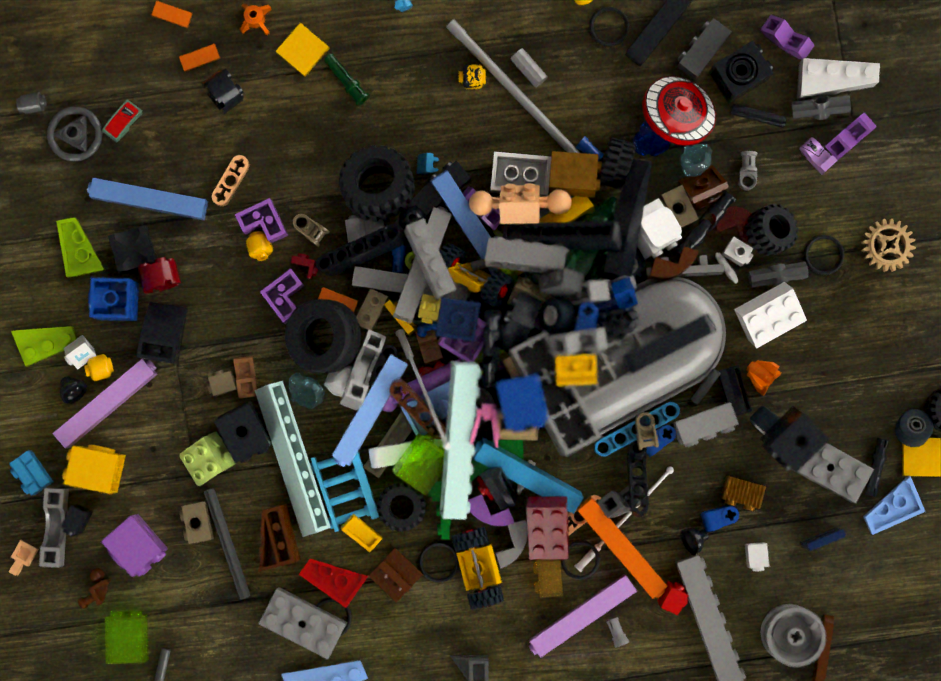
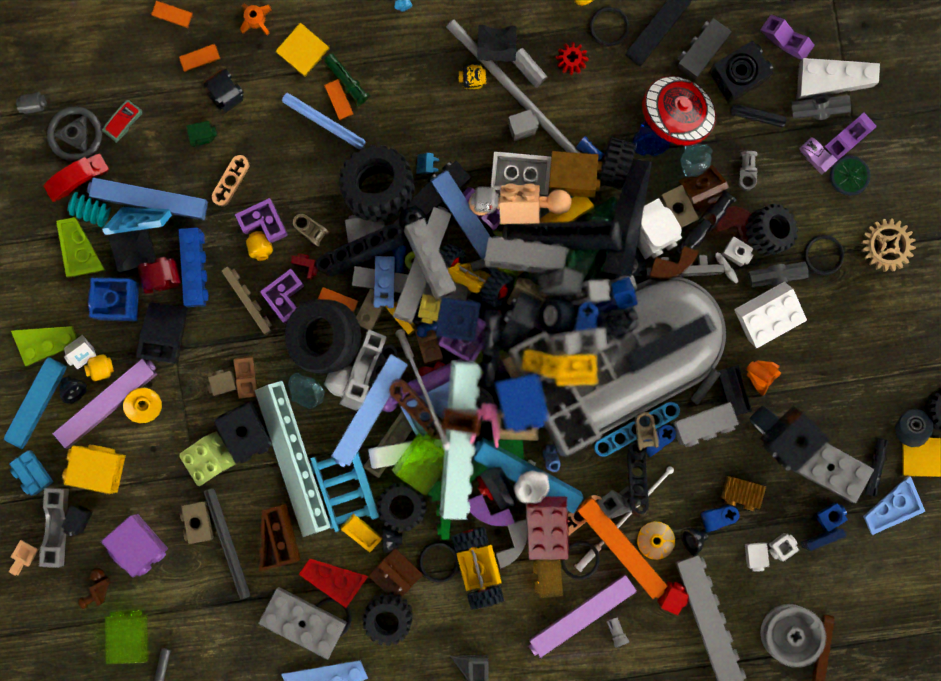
none -> dark azure beam [4,357,66,449]
none -> red arch [43,153,109,202]
none -> teal piece [67,192,111,227]
none -> dark azure wing [102,207,172,235]
none -> yellow dish [123,388,162,423]
none -> blue brick [179,228,209,307]
none -> dark green window [186,121,217,147]
none -> dark tan plate [221,266,272,335]
none -> light blue axle [282,93,365,149]
none -> orange piece [325,79,353,120]
none -> black tyre [362,592,413,646]
none -> medium blue plate [374,256,395,308]
none -> black piece [382,526,402,554]
none -> reddish brown slope [443,409,480,435]
none -> light grey head [470,187,499,213]
none -> black brick [477,25,516,62]
none -> light grey brick [508,109,539,141]
none -> white hair [515,471,549,503]
none -> yellow slope [521,350,565,379]
none -> medium blue arm [543,444,561,472]
none -> red gear [556,42,588,75]
none -> tan dish [637,521,675,560]
none -> white brick [768,533,799,561]
none -> blue brick [815,503,848,532]
none -> dark green wheel [830,156,870,196]

